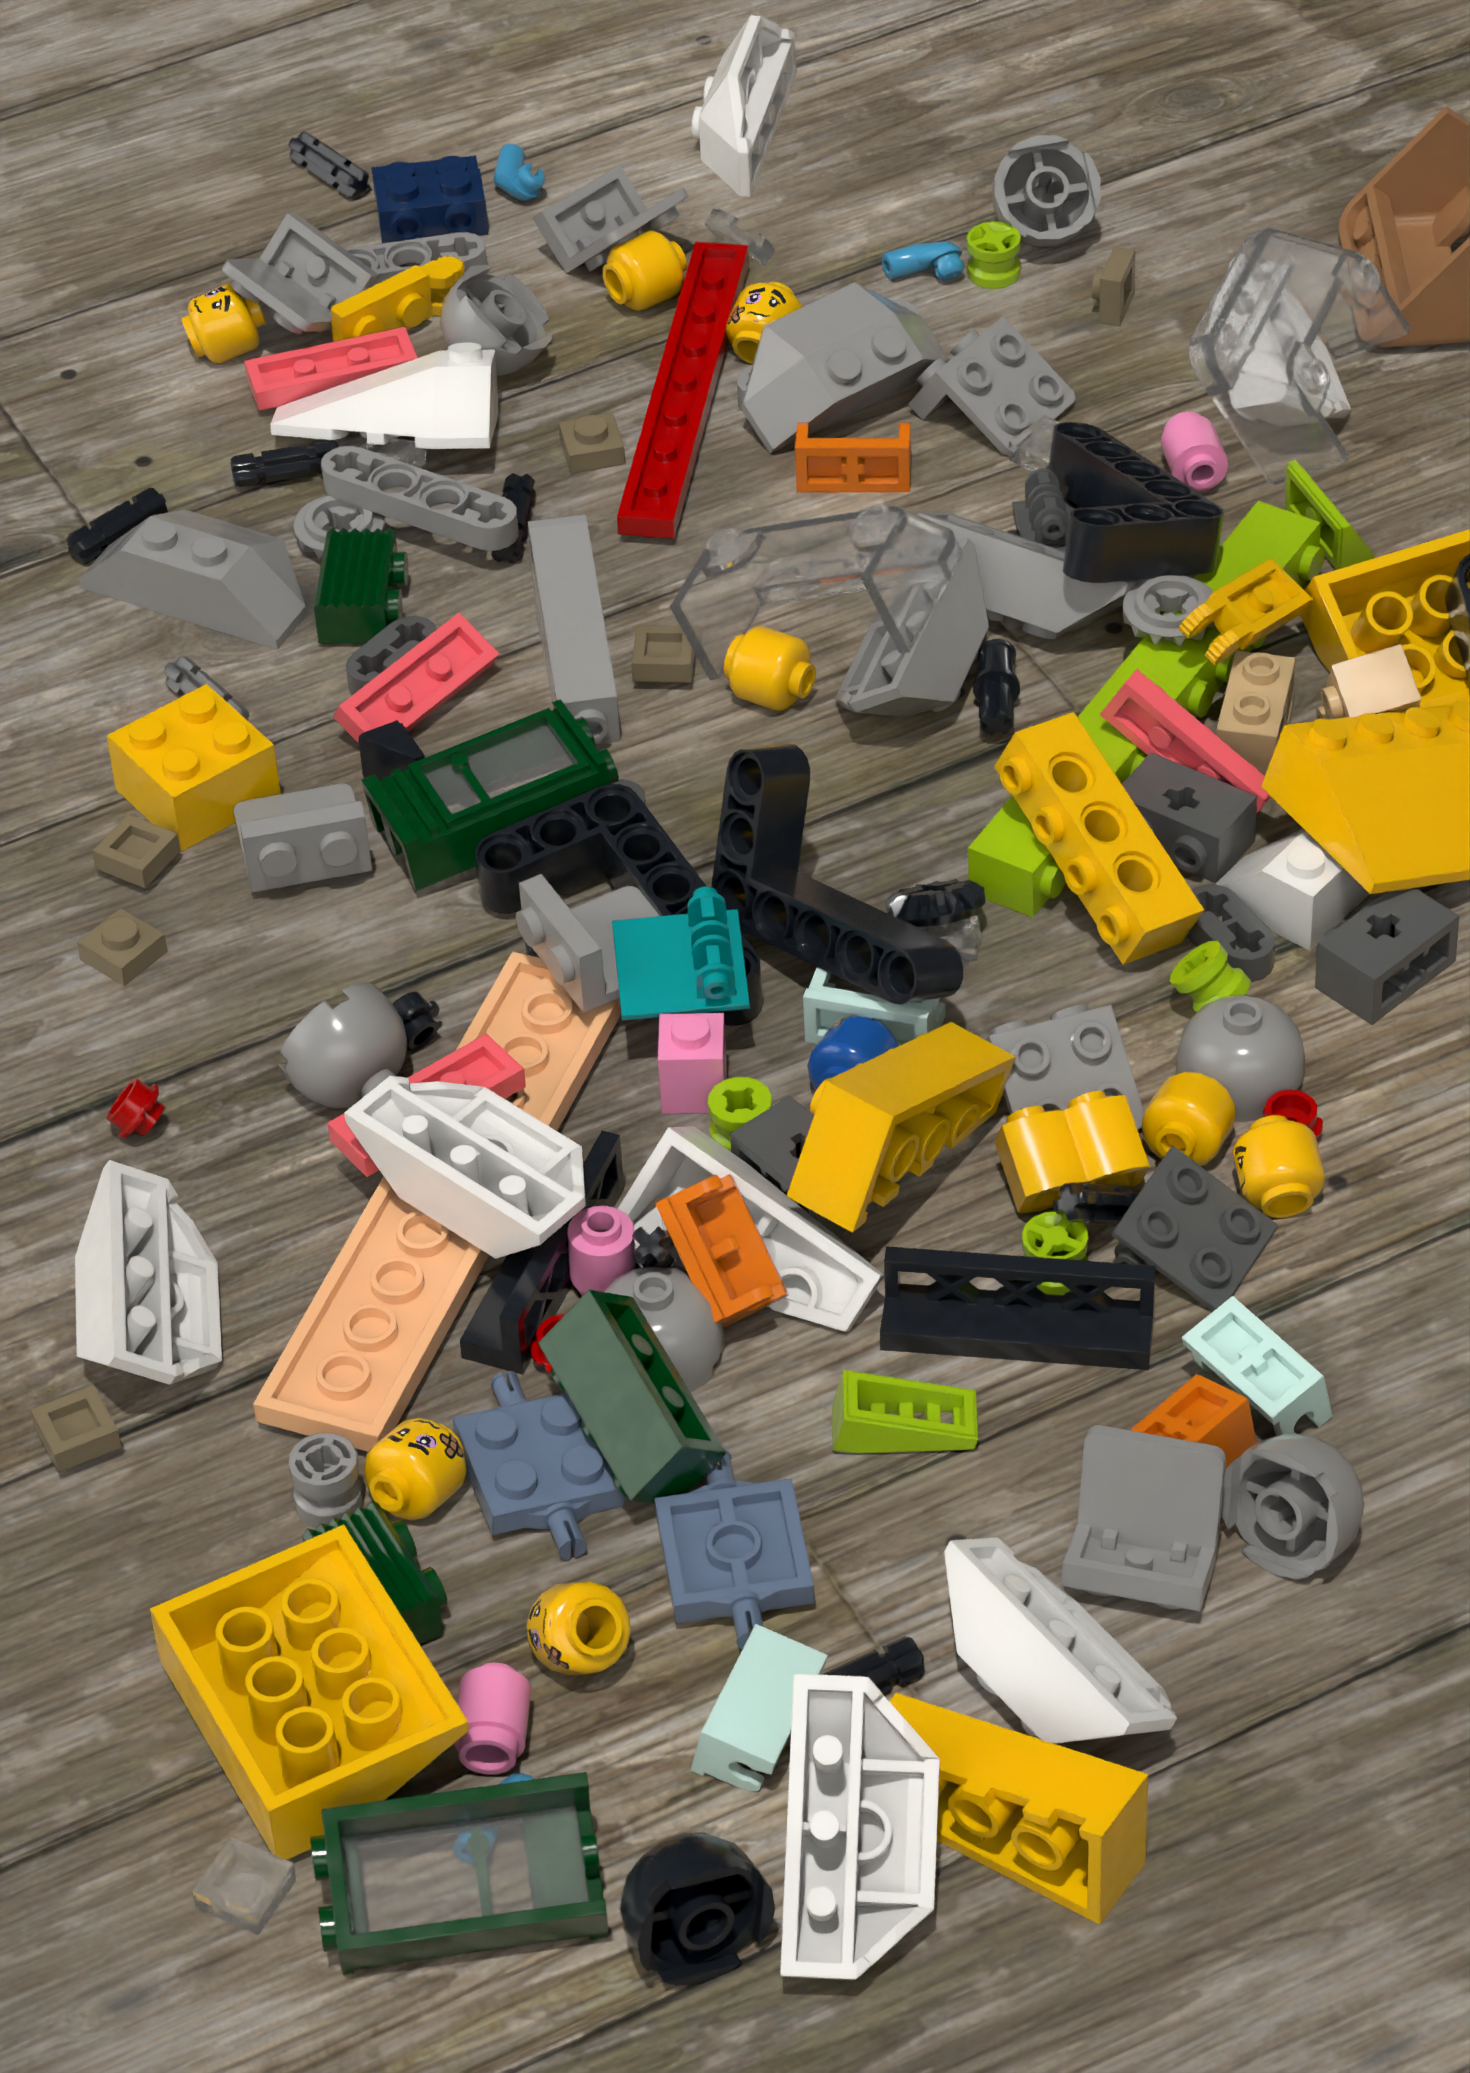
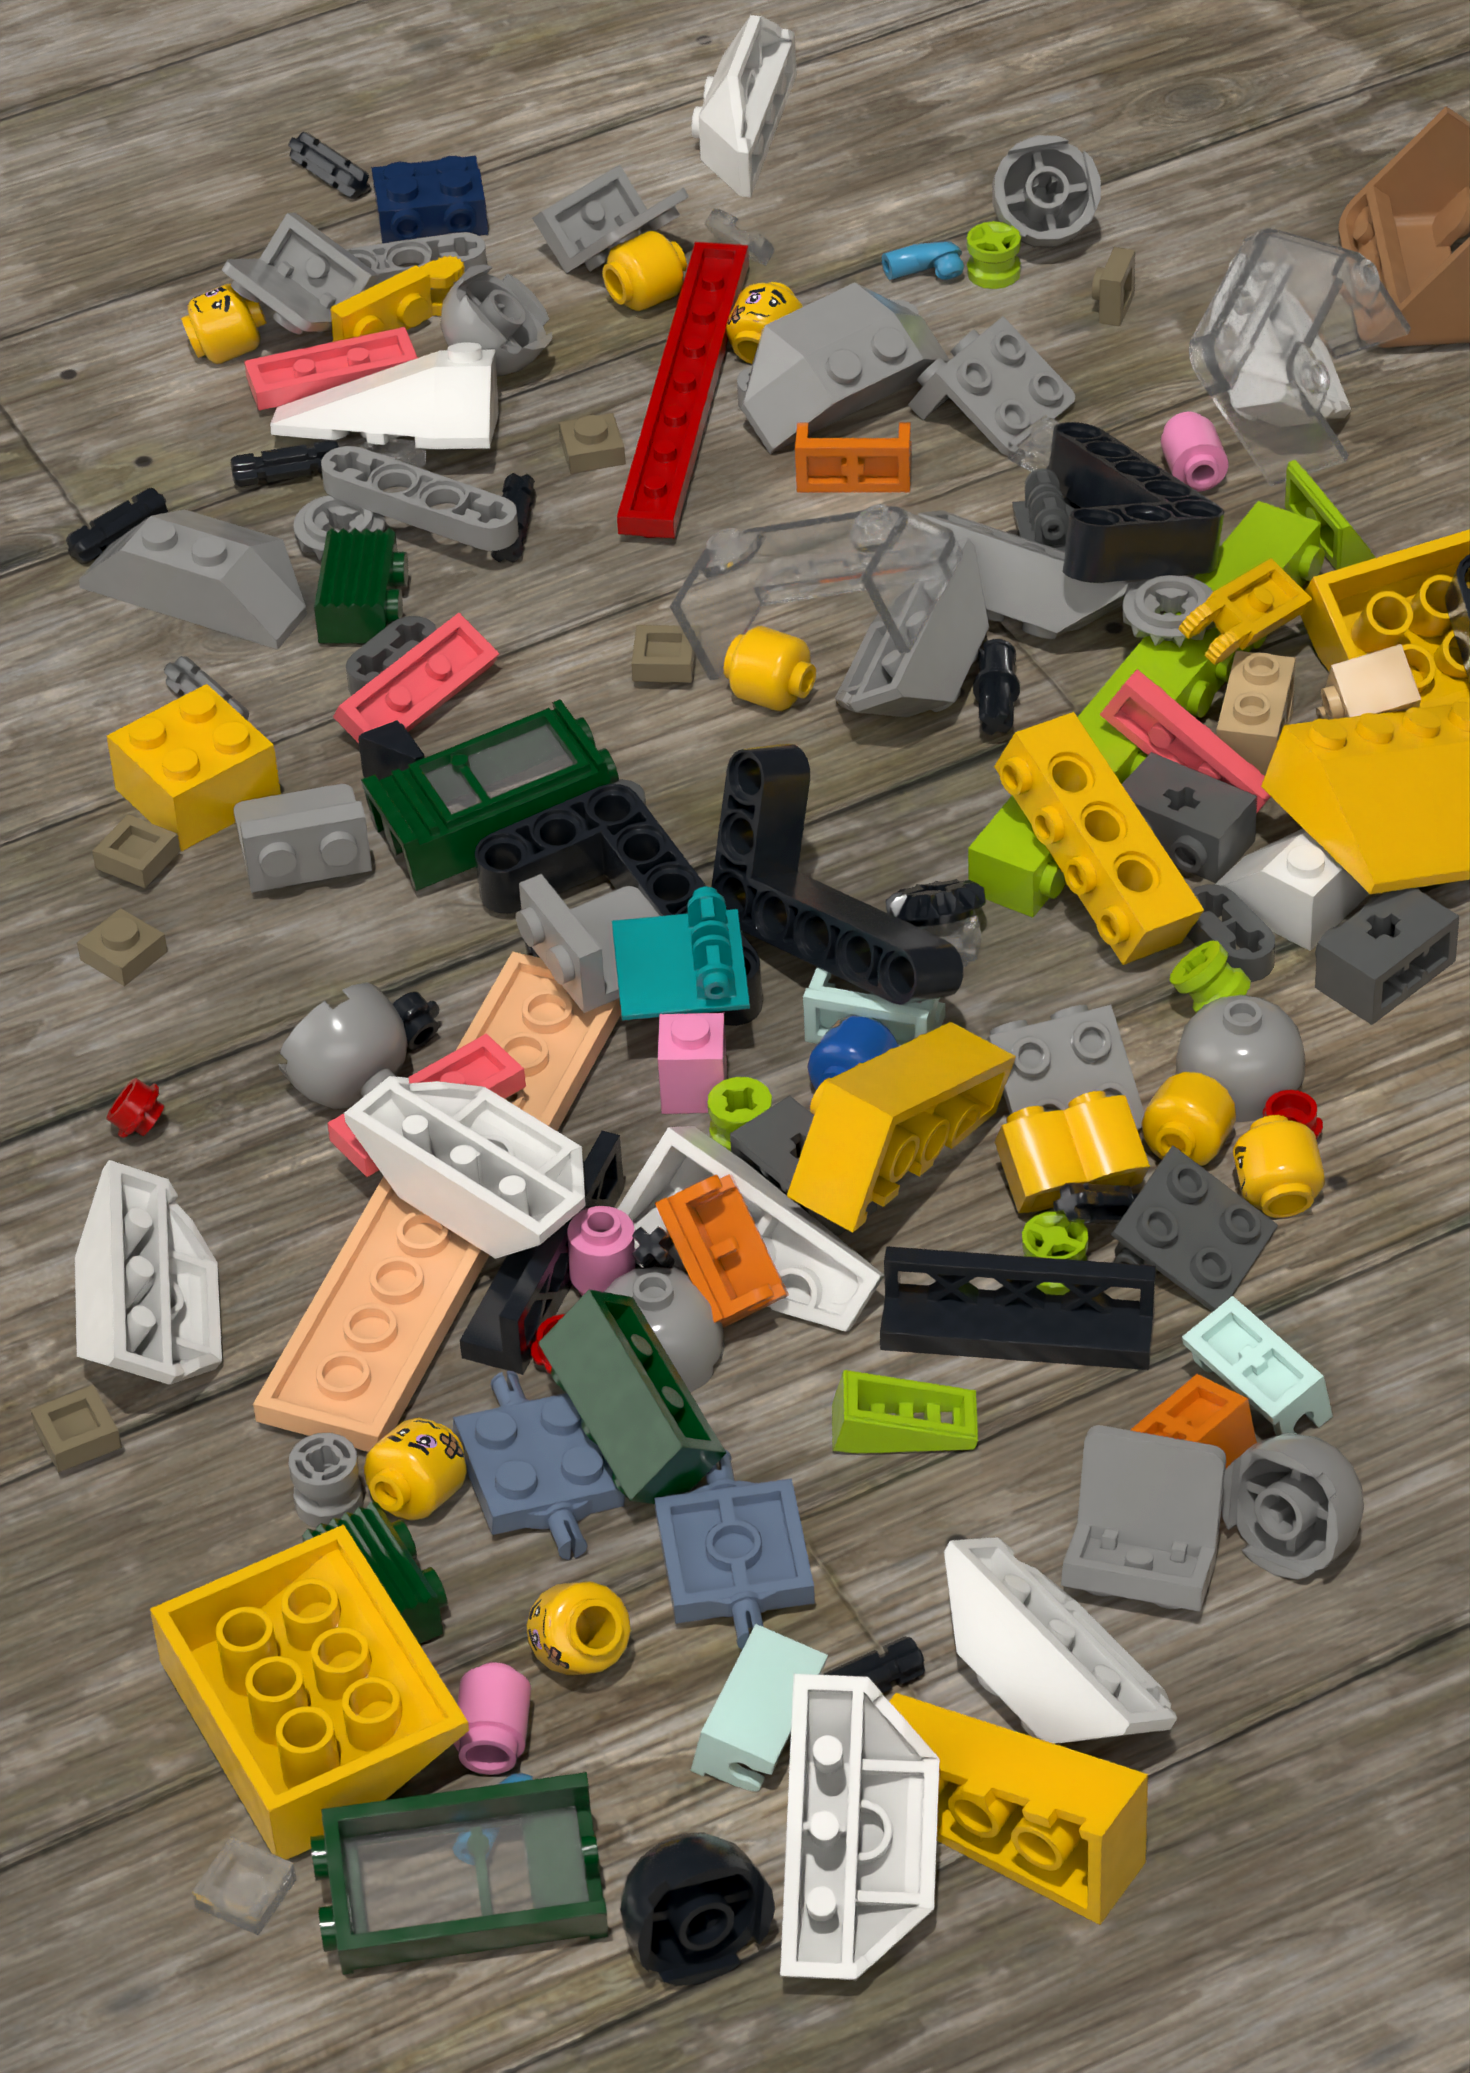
dark azure arm [494,144,545,202] -> none
light grey slope [528,514,621,744] -> none

